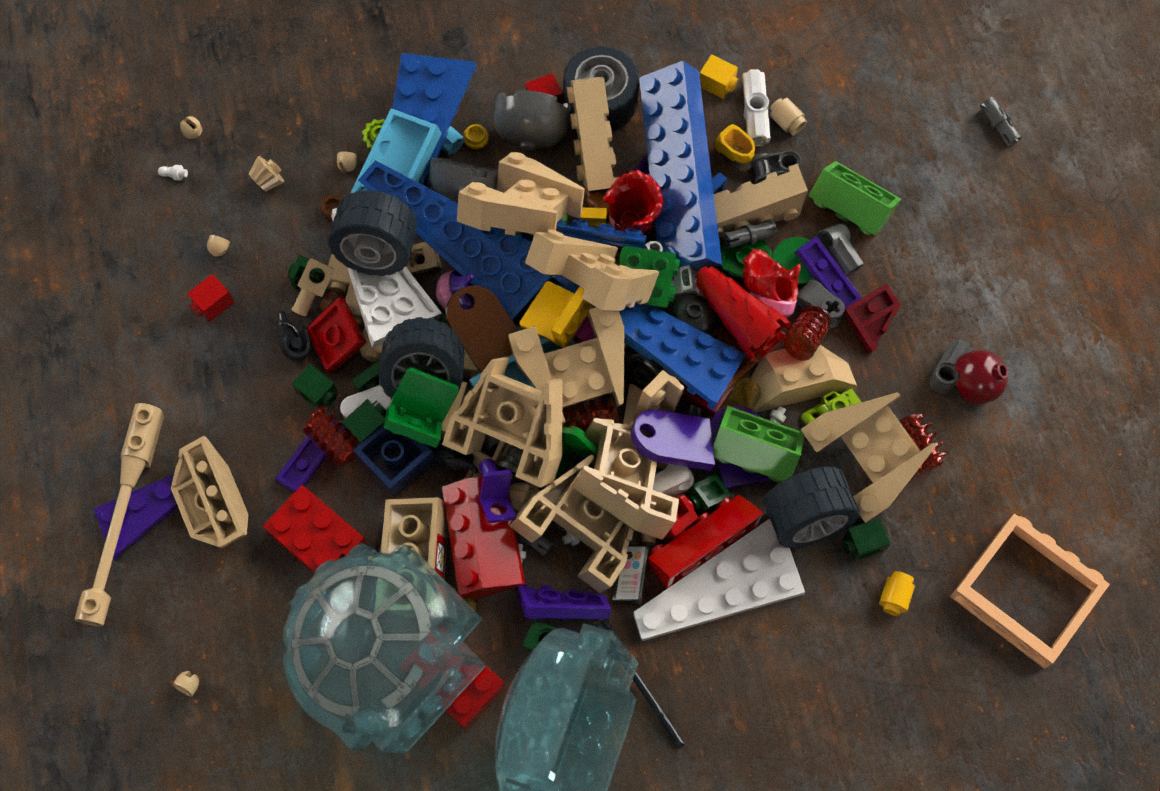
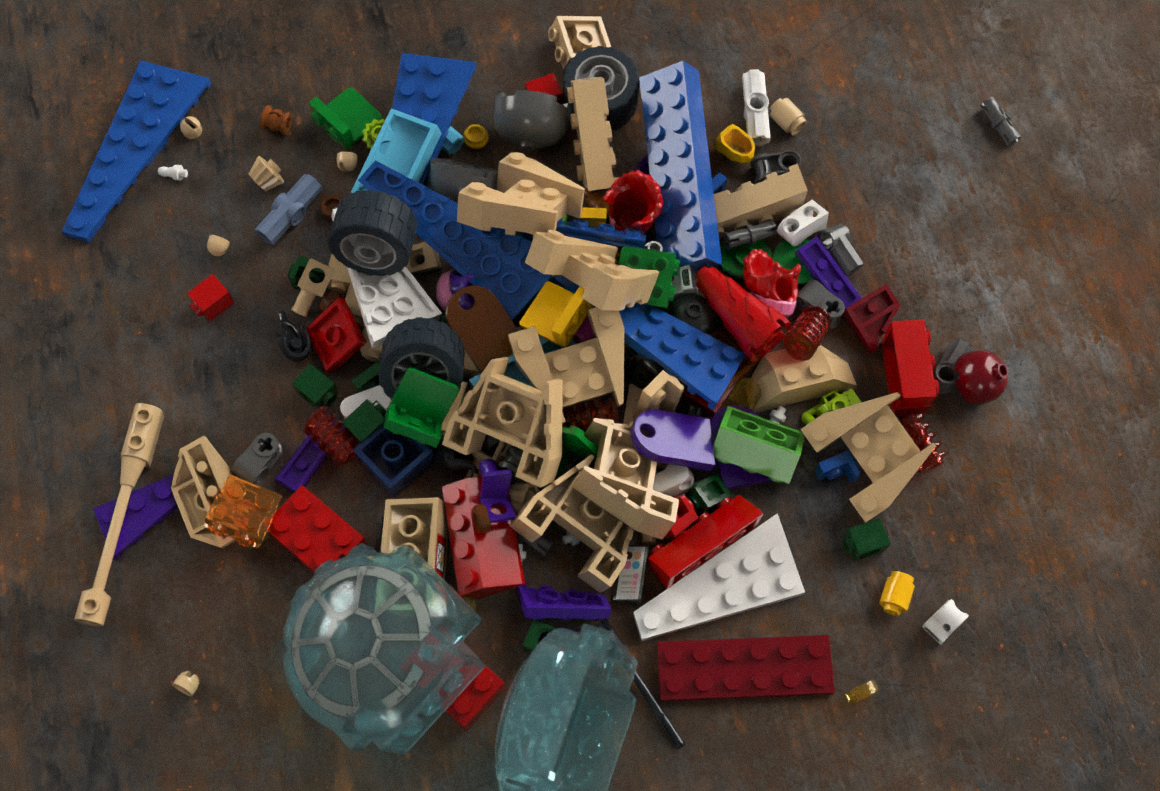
yellow brick [699,54,739,99] -> none
black wheel [763,467,860,548] -> none
bright green slope [808,161,902,235] -> none
light nougat window [950,514,1110,669] -> none
none -> blue wing [62,60,211,243]
none -> clear orange plate [204,474,283,548]
none -> dark grey piece [231,433,283,488]
none -> sand blue piece [255,174,323,245]
none -> dark orange bush [260,105,292,135]
none -> green bracket [309,87,383,150]
none -> reddish brown tile [472,504,491,534]
none -> tan plate [548,16,611,69]
none -> dark red plate [657,635,835,702]
none -> white leg [777,200,829,246]
none -> blue bracket [814,450,861,484]
none -> clear yellow tile [846,679,879,704]
none -> red piece [881,319,939,417]
none -> white leg [922,599,969,645]

